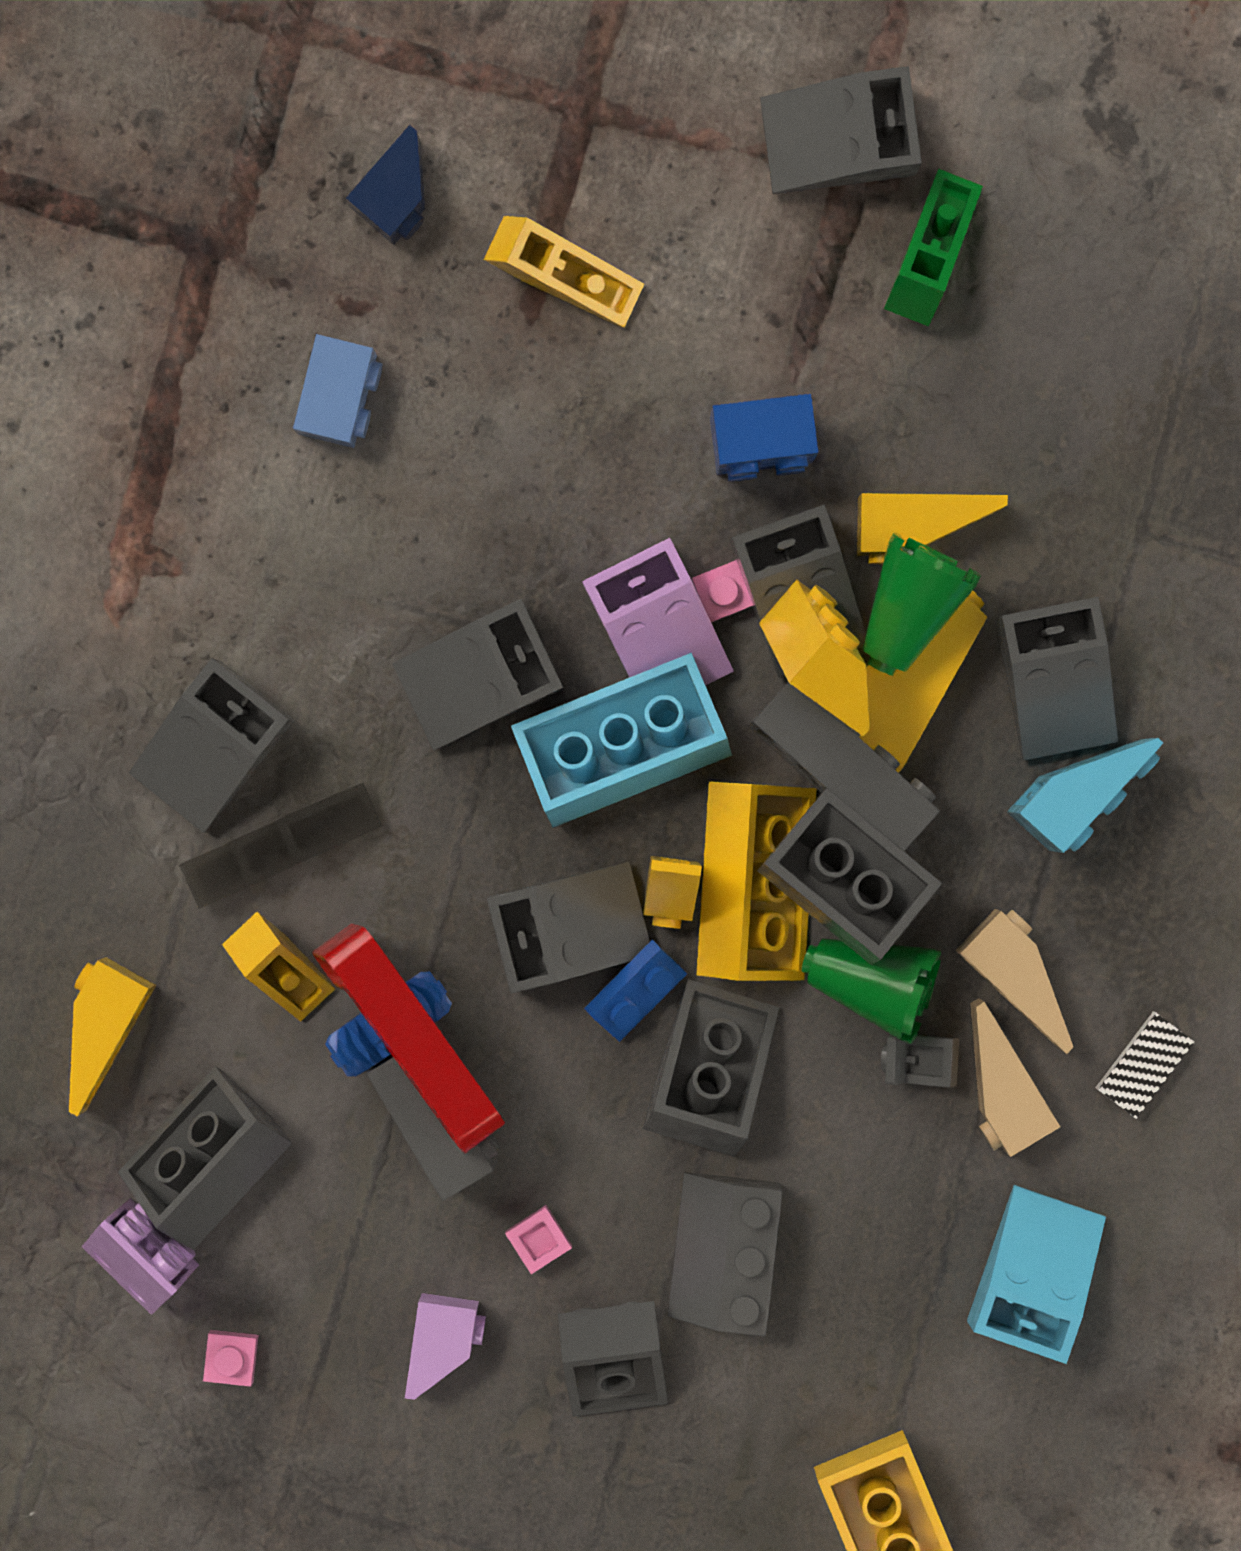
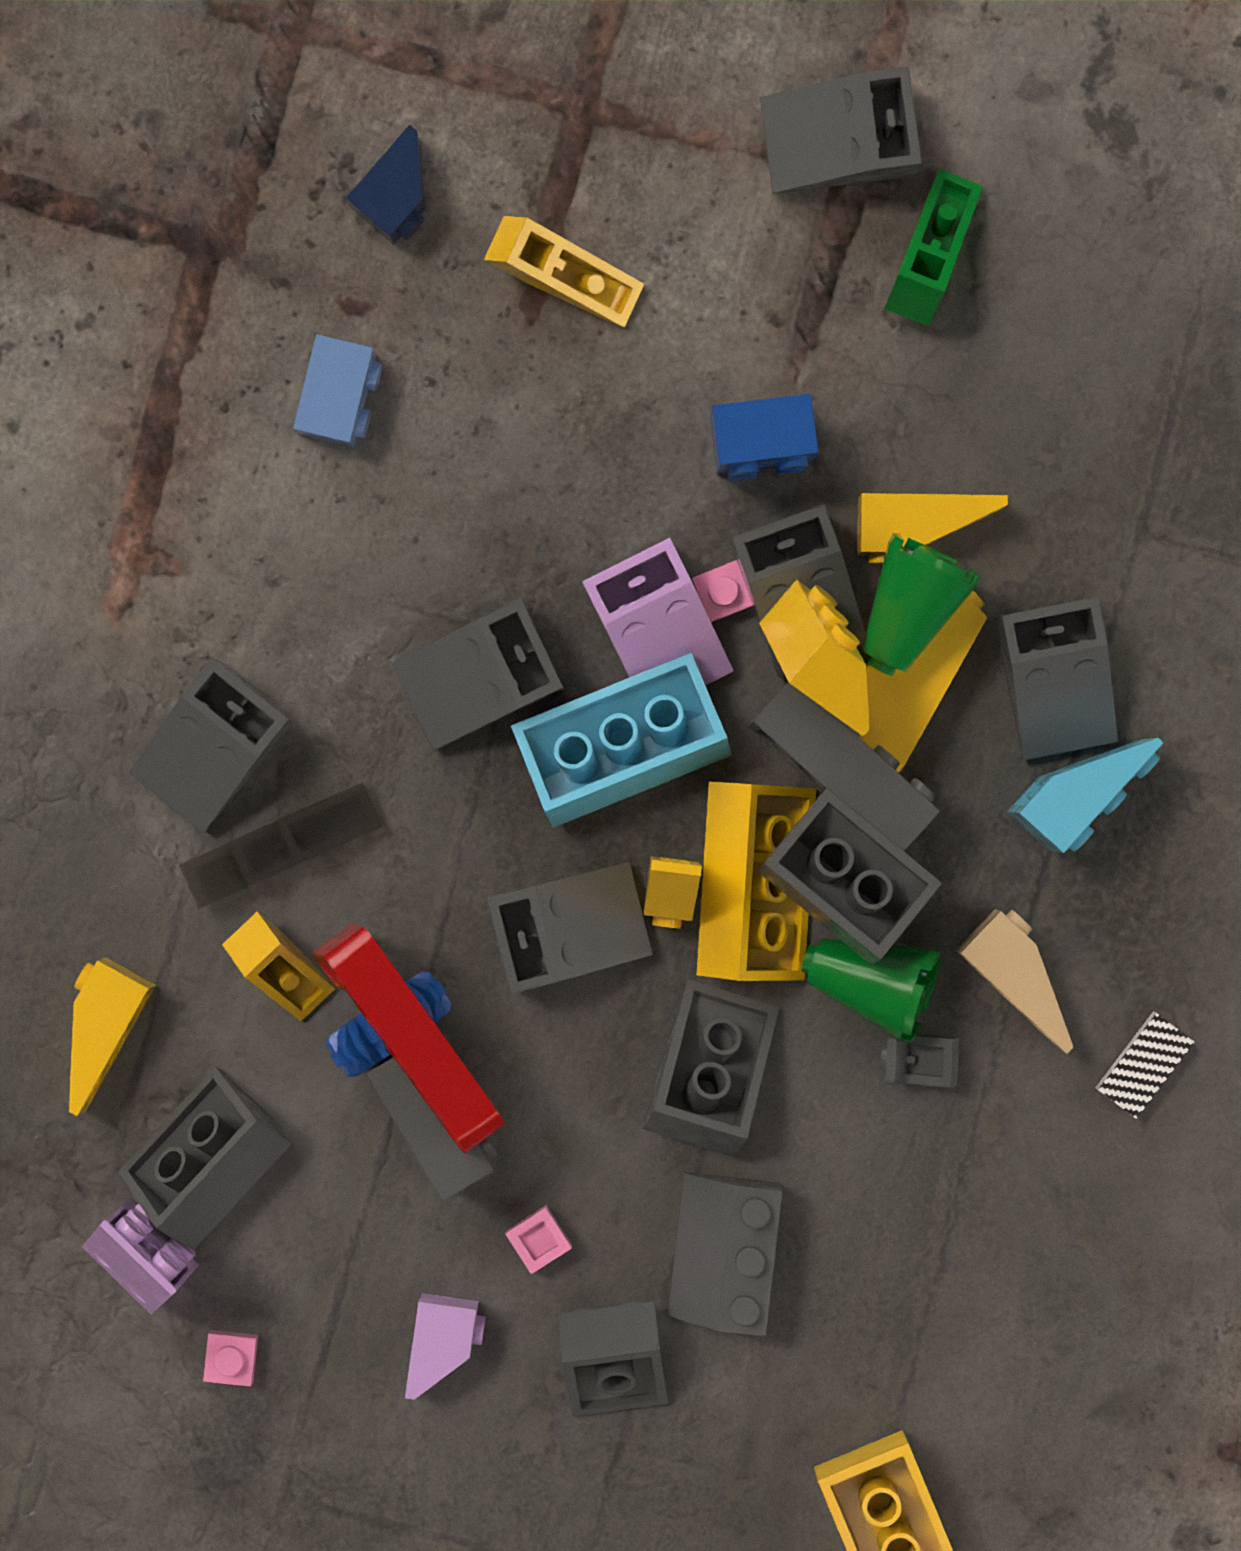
blue plate [584,939,687,1042] -> none
medium azure slope [967,1185,1106,1364] -> none
tan slope [970,998,1060,1157] -> none

